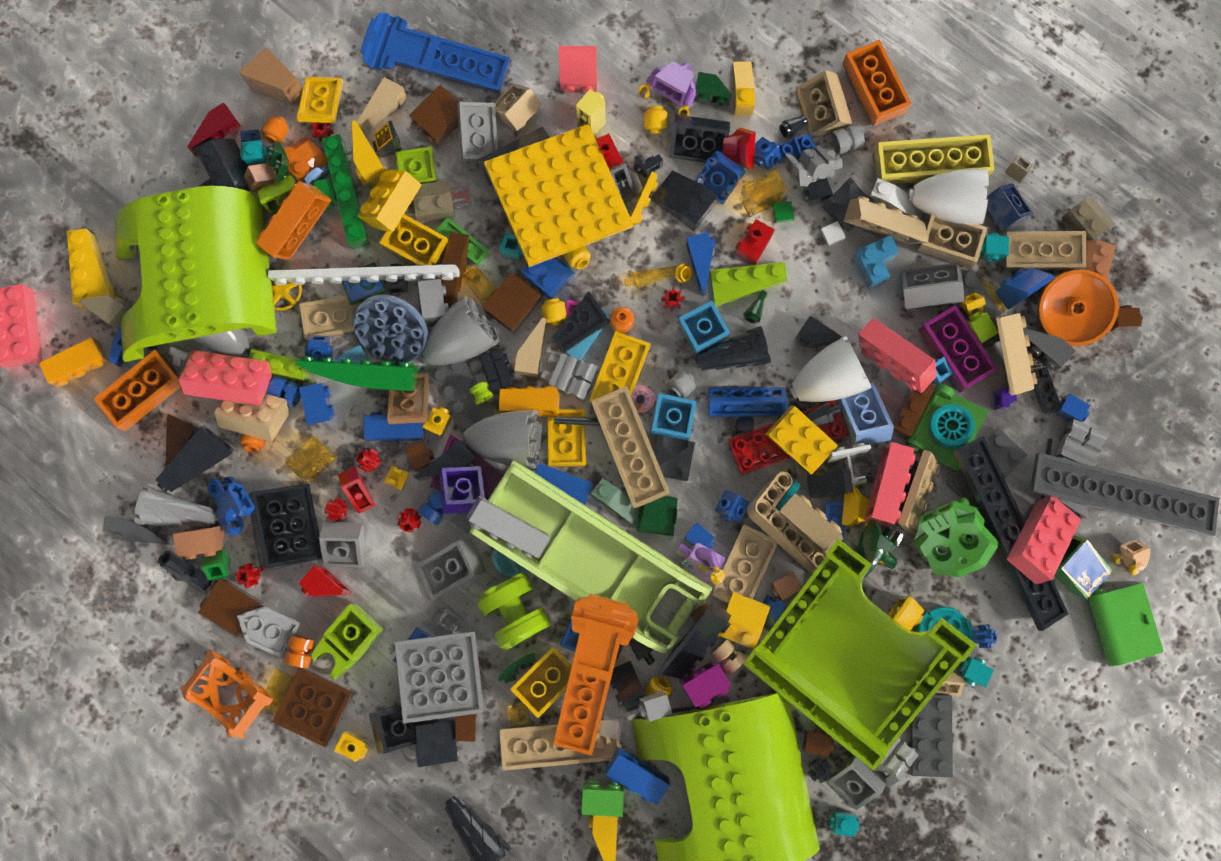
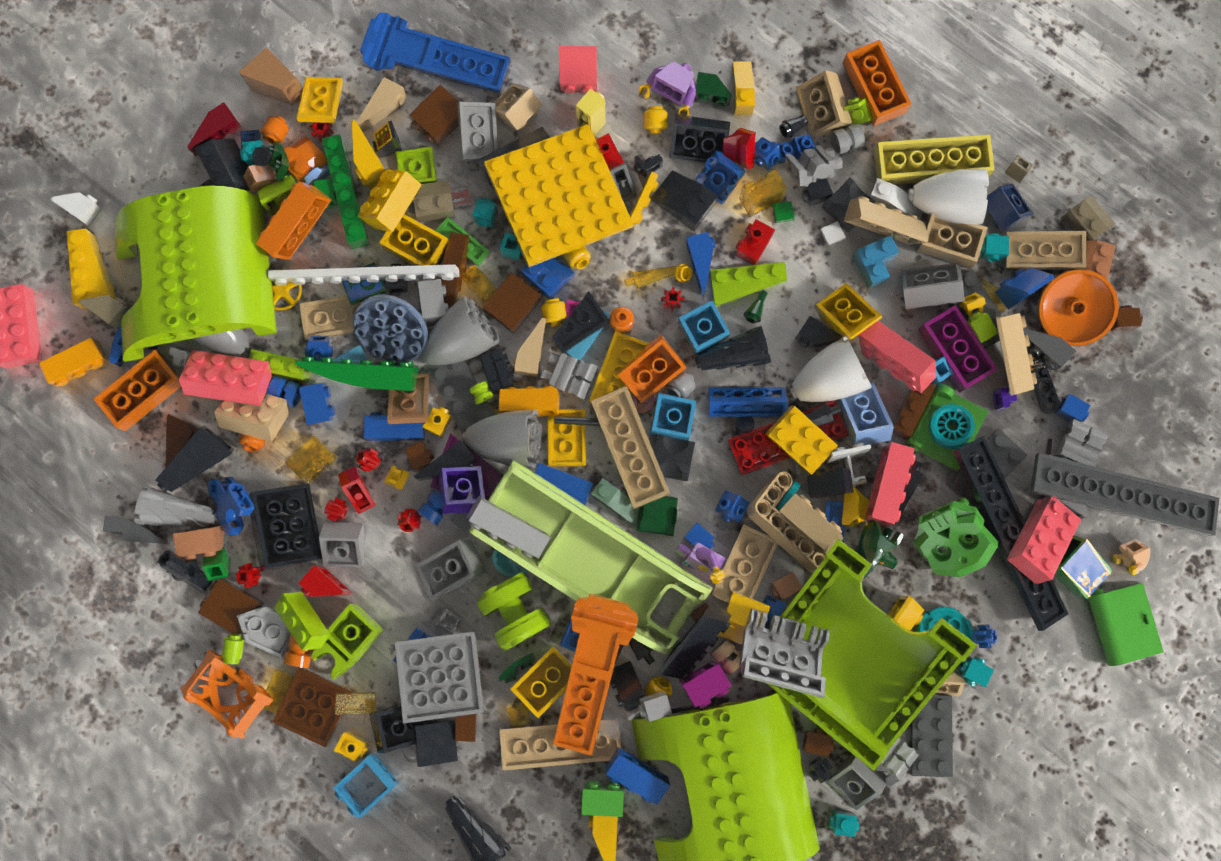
tan plate [898,450,940,534] -> none
none -> white slope [51,192,102,226]
none -> lime brick [221,633,245,664]
none -> black piece [252,147,271,166]
none -> lime brick [274,592,330,651]
none -> dark azure window [333,752,399,819]
none -> clear yellow tile [334,692,376,715]
none -> teal brick [472,198,498,227]
none -> orange slope [618,334,687,403]
none -> light grey slope [739,609,829,698]
none -> yellow slope [816,283,882,340]
none -> lime bracket [843,97,872,125]

